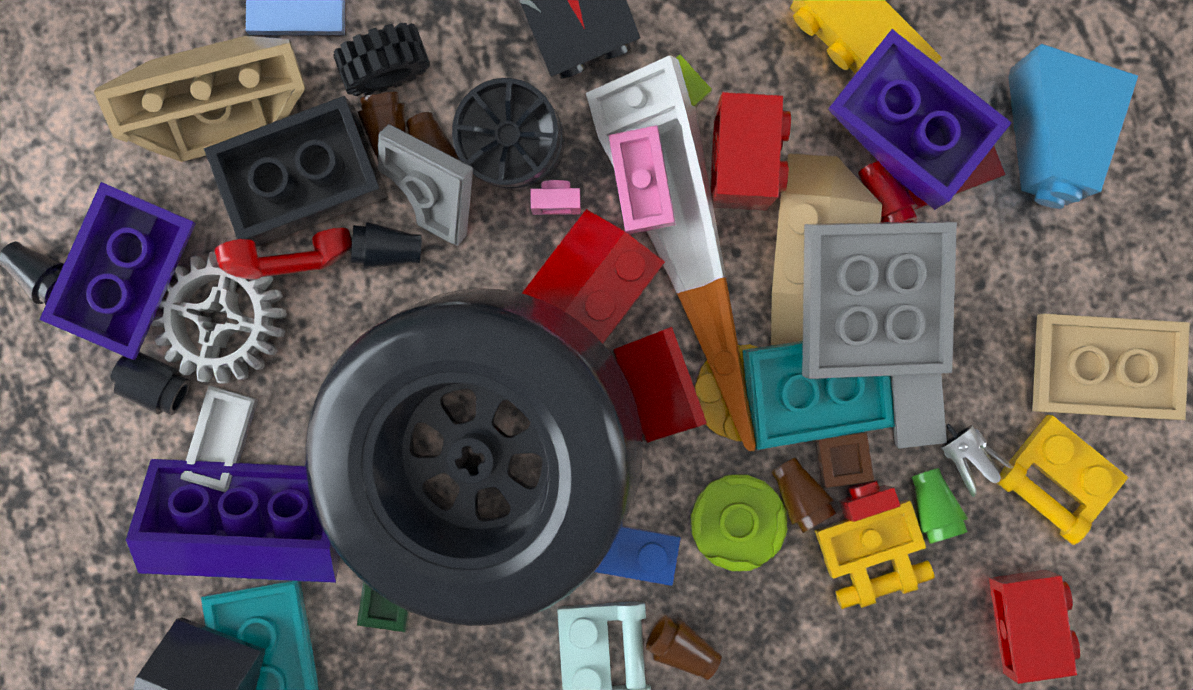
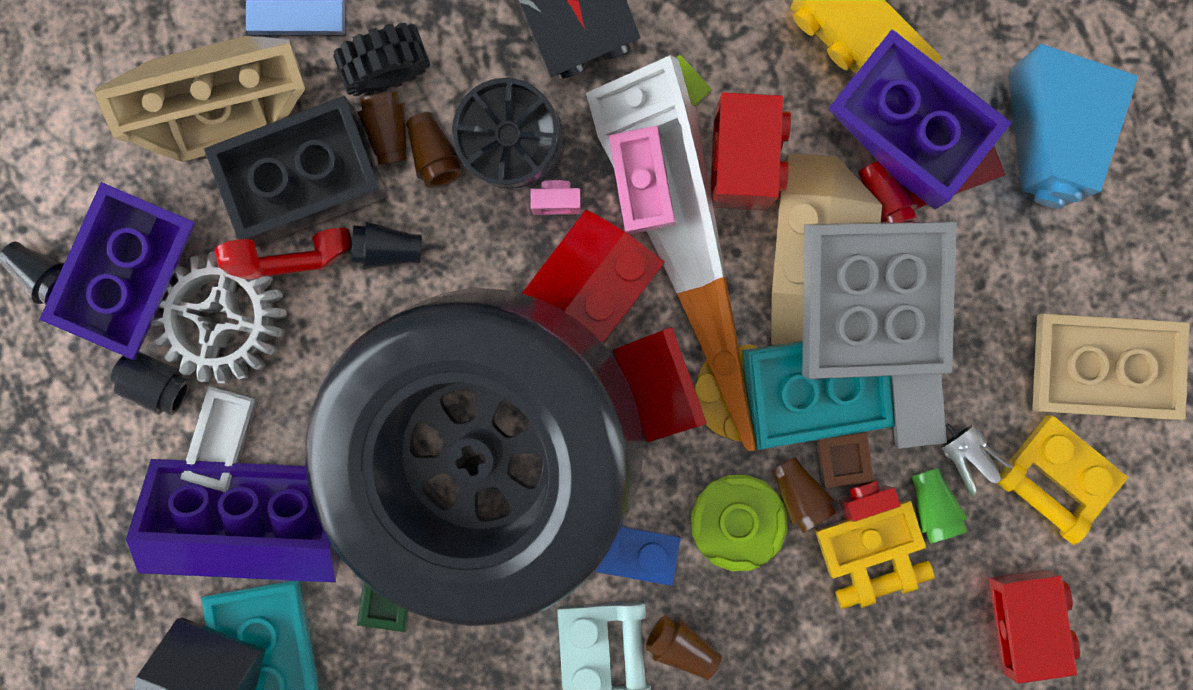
light grey tile [378,124,473,246] -> none

